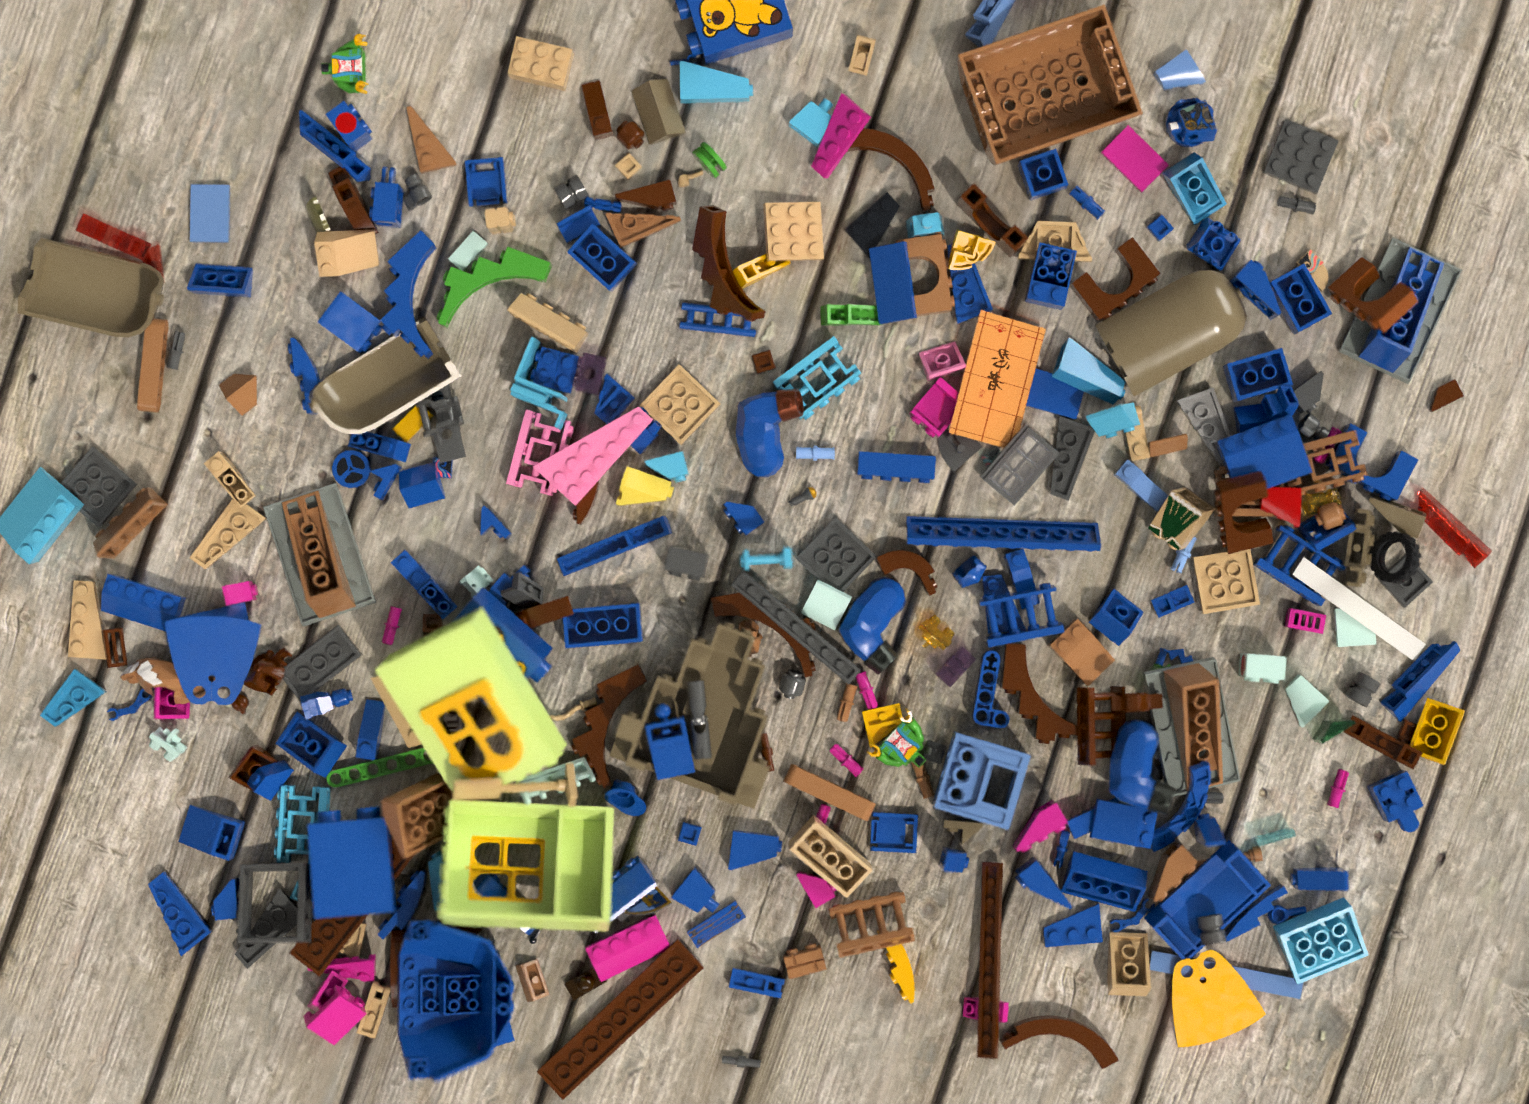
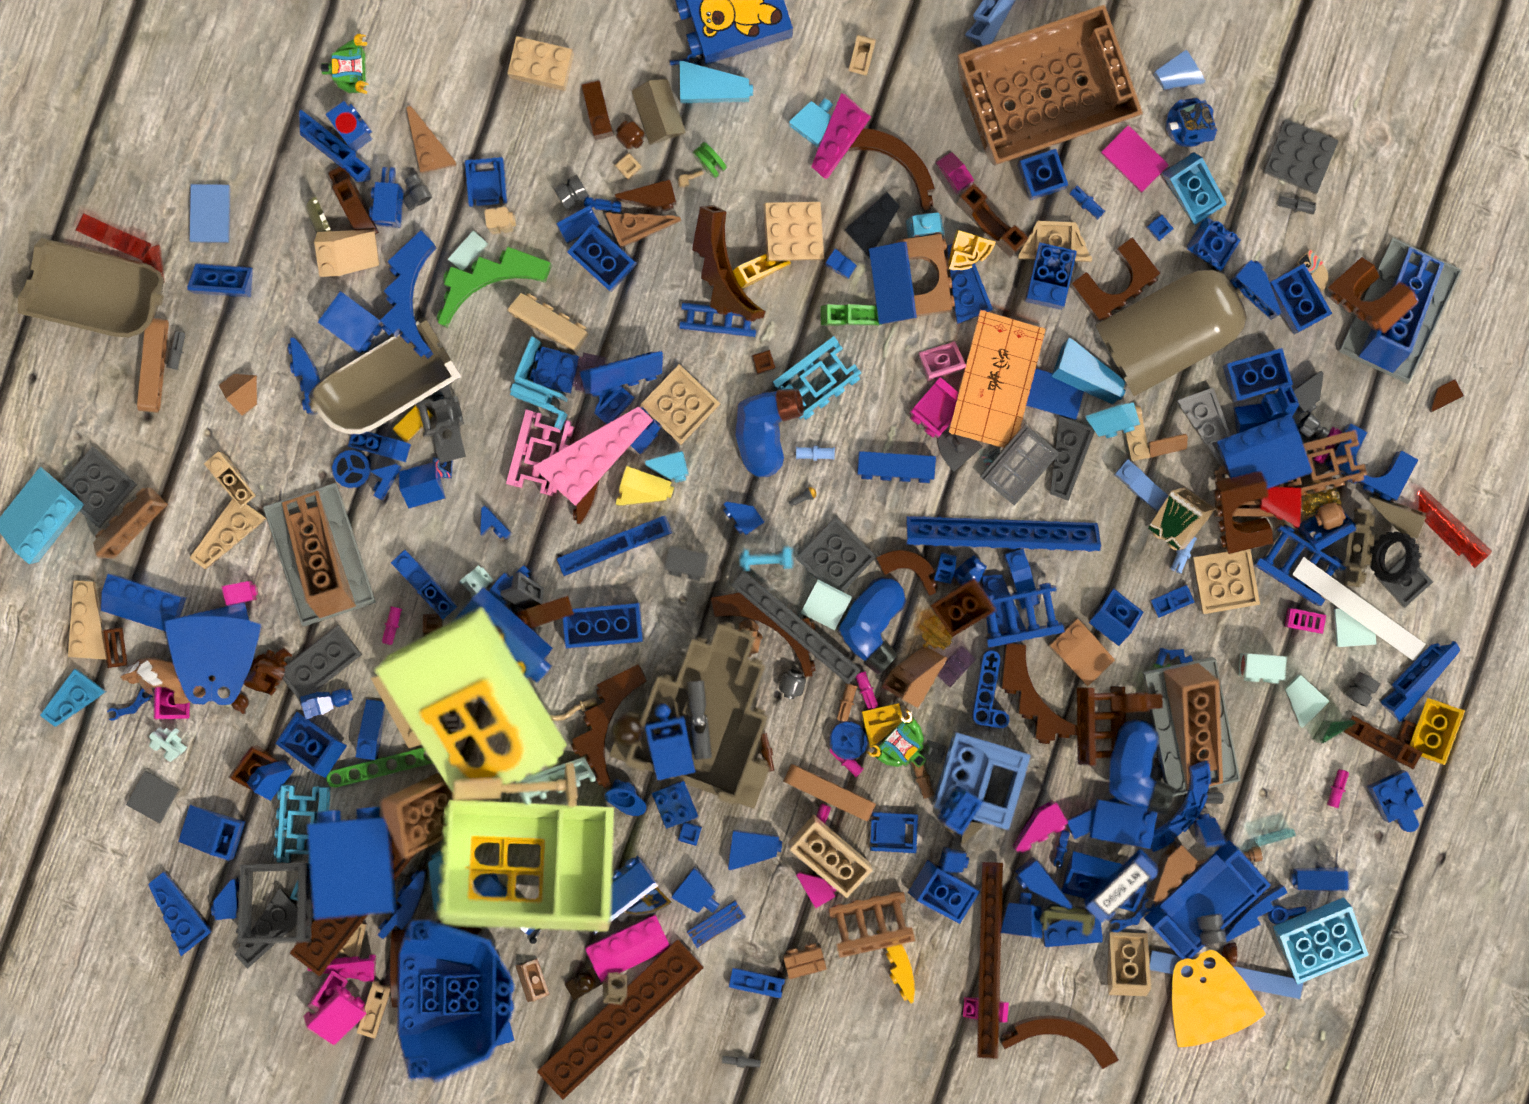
none -> dark grey tile [126,771,180,824]
none -> blue slope [580,351,663,396]
none -> dark tan brick [603,972,627,1005]
none -> dark brown hair [613,715,643,746]
none -> blue plate [652,781,699,829]
none -> blue leg [825,249,857,279]
none -> blue tile [829,722,868,760]
none -> medium nougat slope [882,646,947,708]
none -> blue slope [908,860,980,924]
none -> reddish brown slope [931,578,996,637]
none -> blue leg [934,552,957,584]
none -> dark pink slope [936,152,974,194]
none -> blue bracket [937,786,983,835]
none -> blue torso [1001,892,1043,938]
none -> olive panel [1041,904,1095,935]
none -> brick [1084,849,1158,923]
none -> reddish brown piece [1222,942,1237,967]

